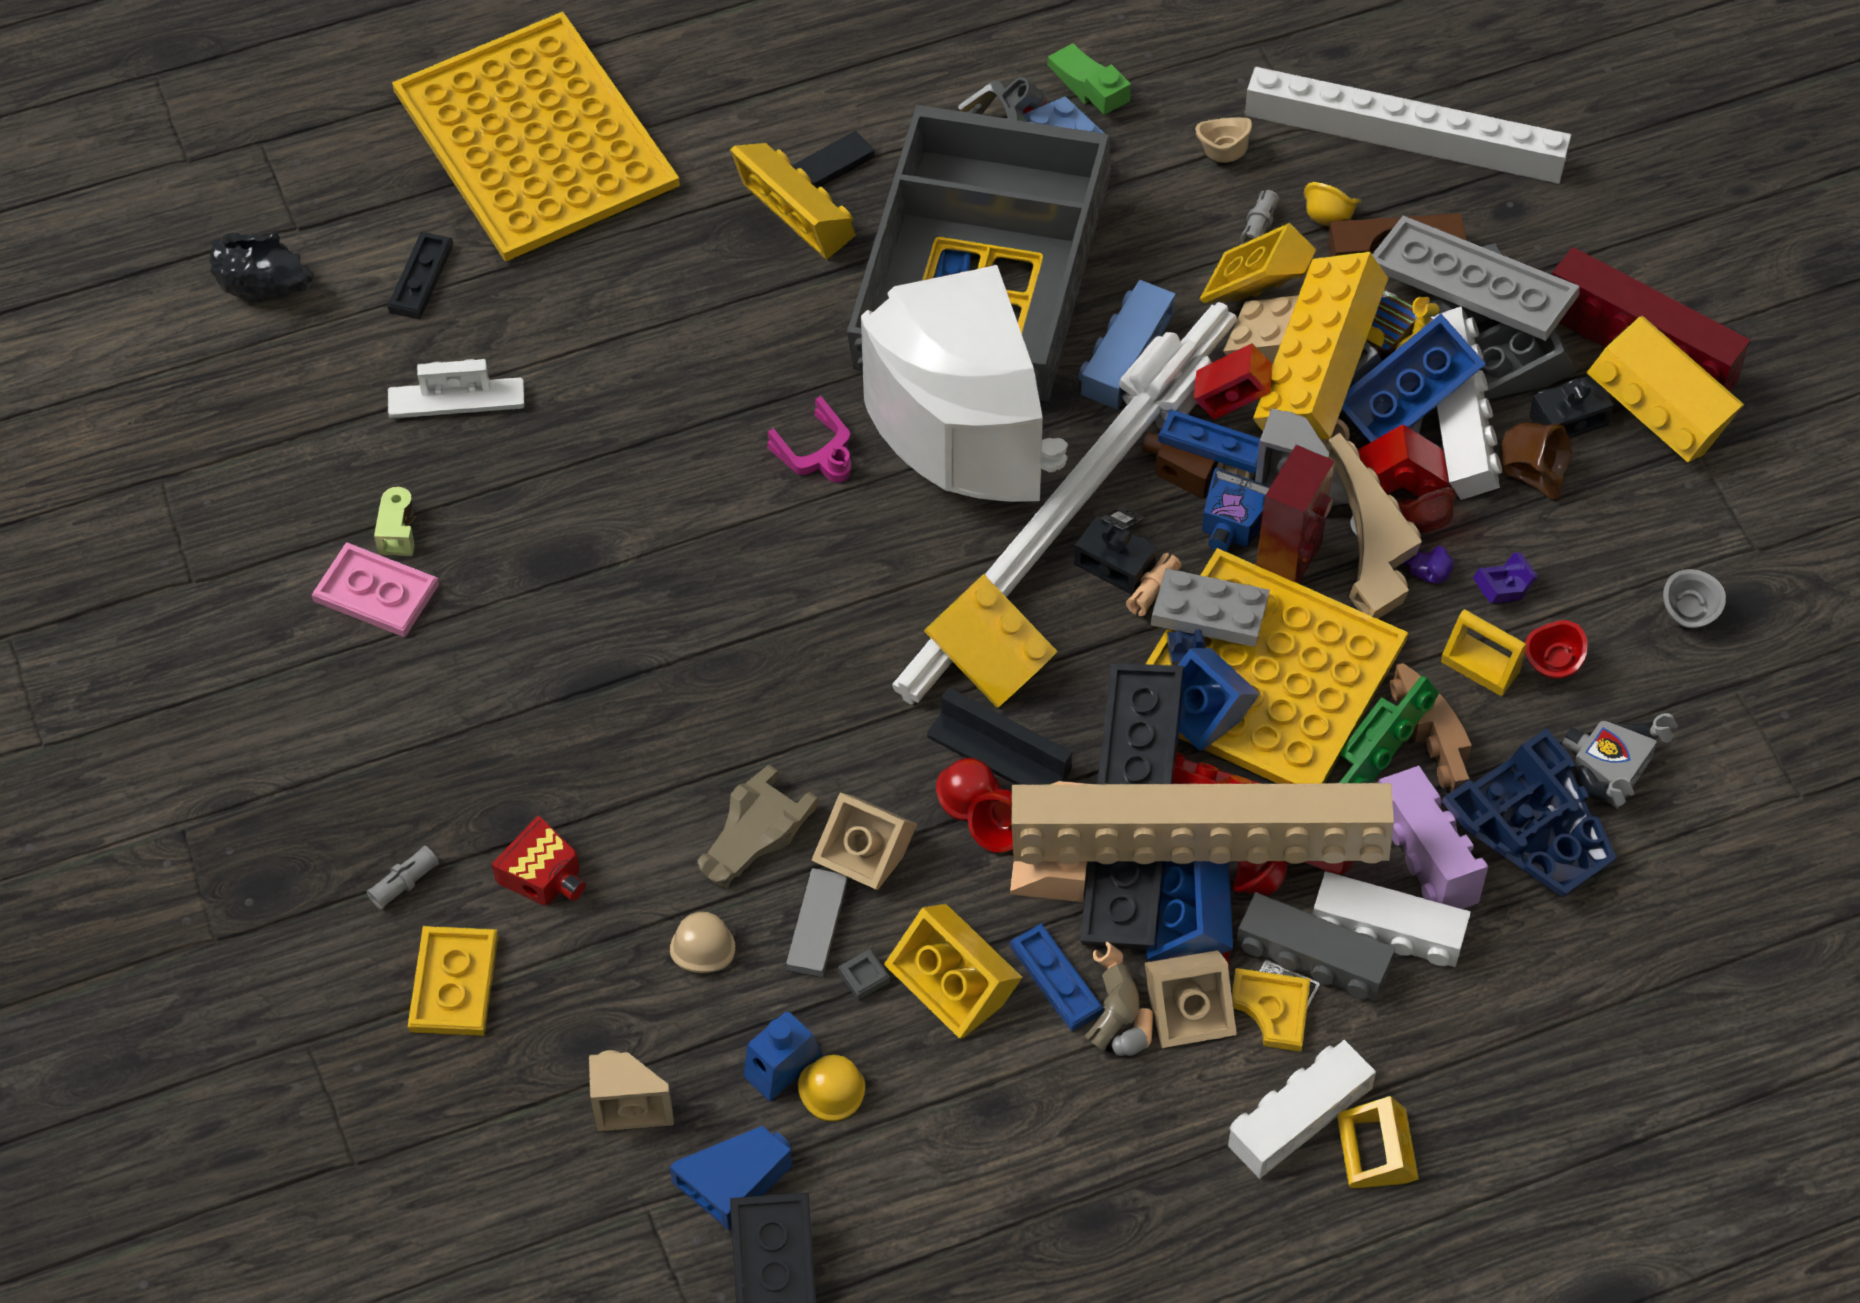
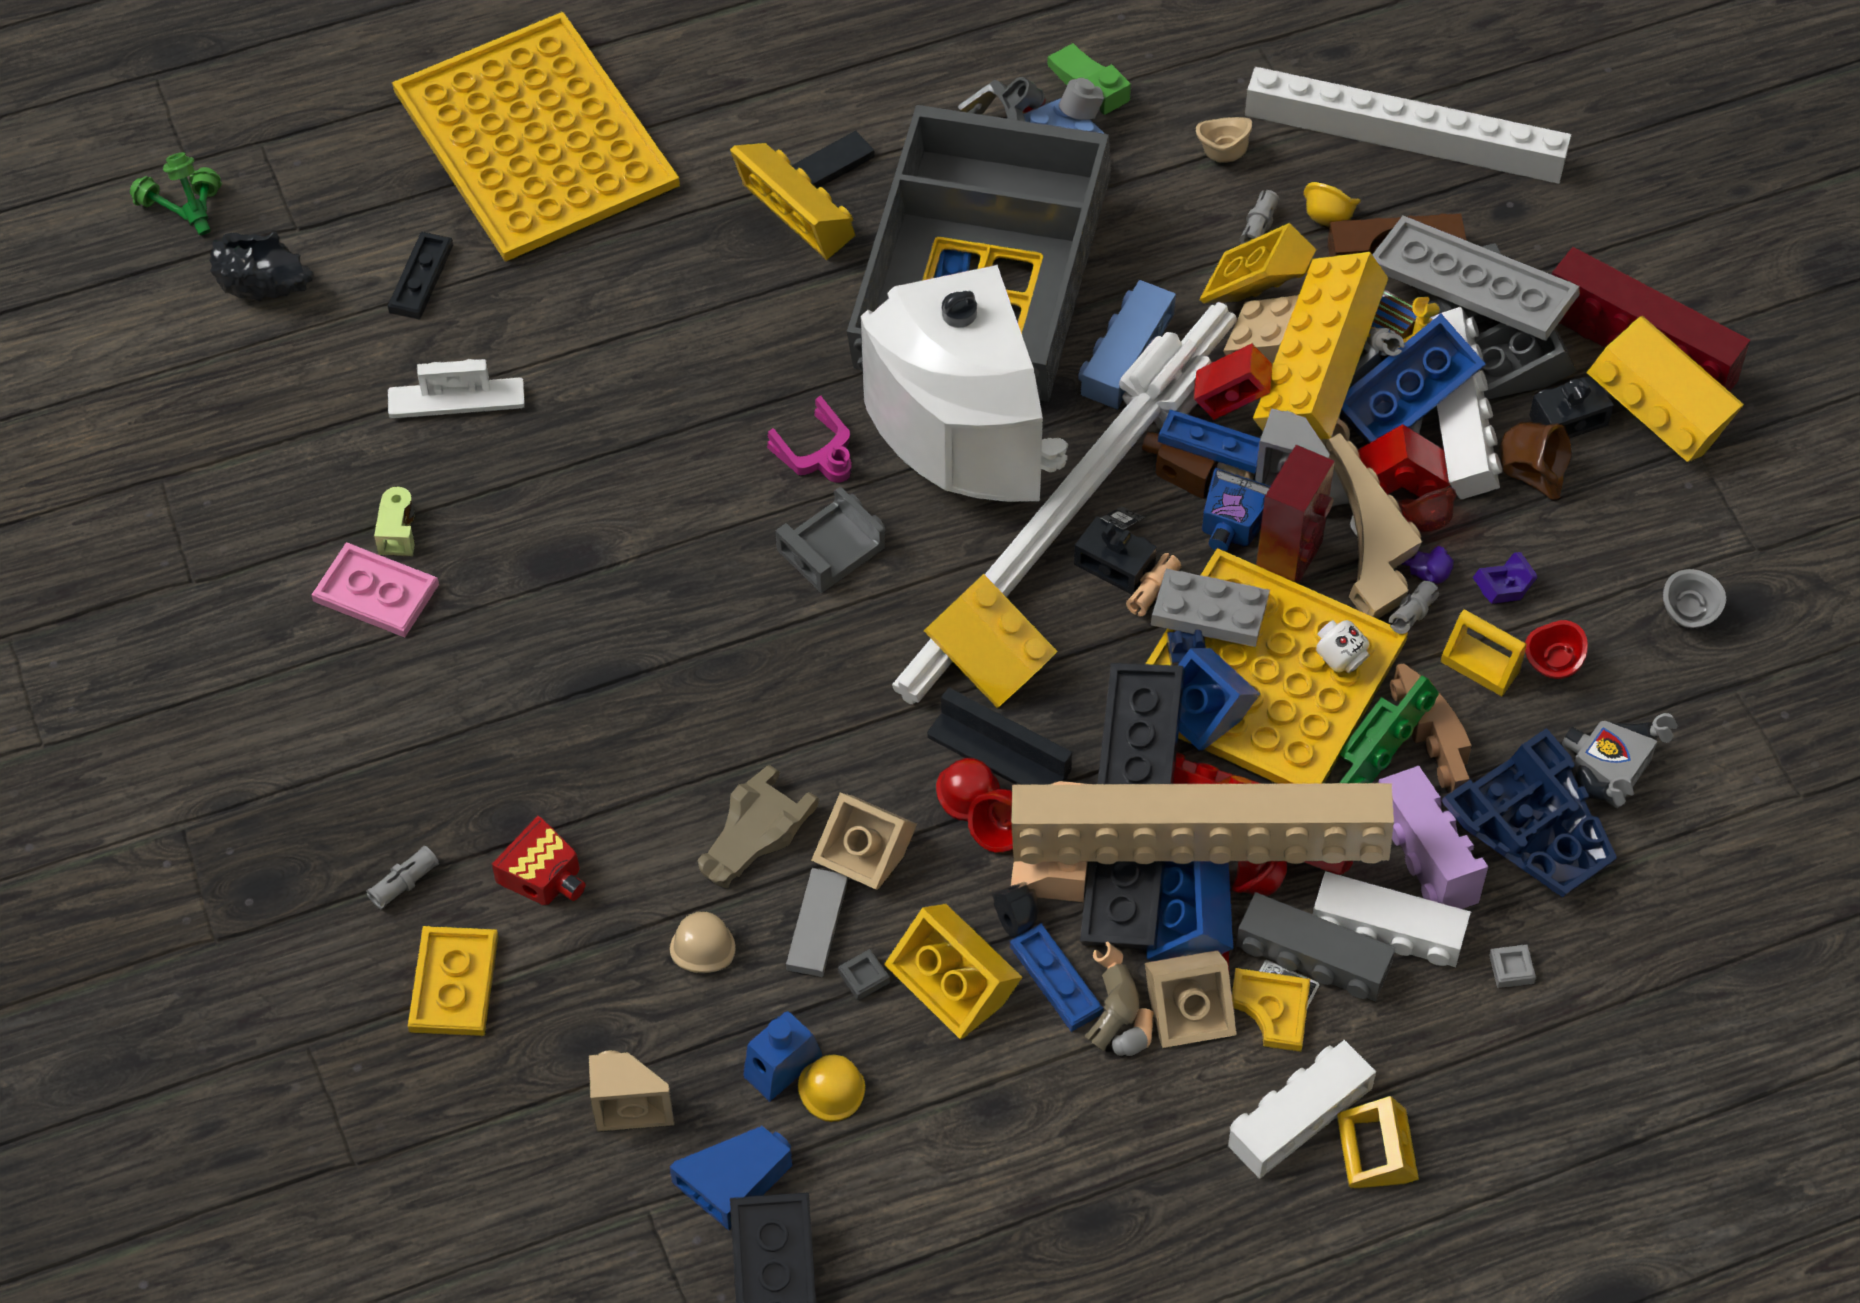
none -> plant [130,152,222,236]
none -> dark grey panel [775,487,886,593]
none -> black tile [941,291,977,327]
none -> black piece [992,882,1039,938]
none -> light grey plate [1059,78,1104,120]
none -> white head [1316,620,1370,674]
none -> light grey pin [1366,328,1404,356]
none -> light grey pin [1389,581,1439,634]
none -> light grey tile [1489,944,1536,988]

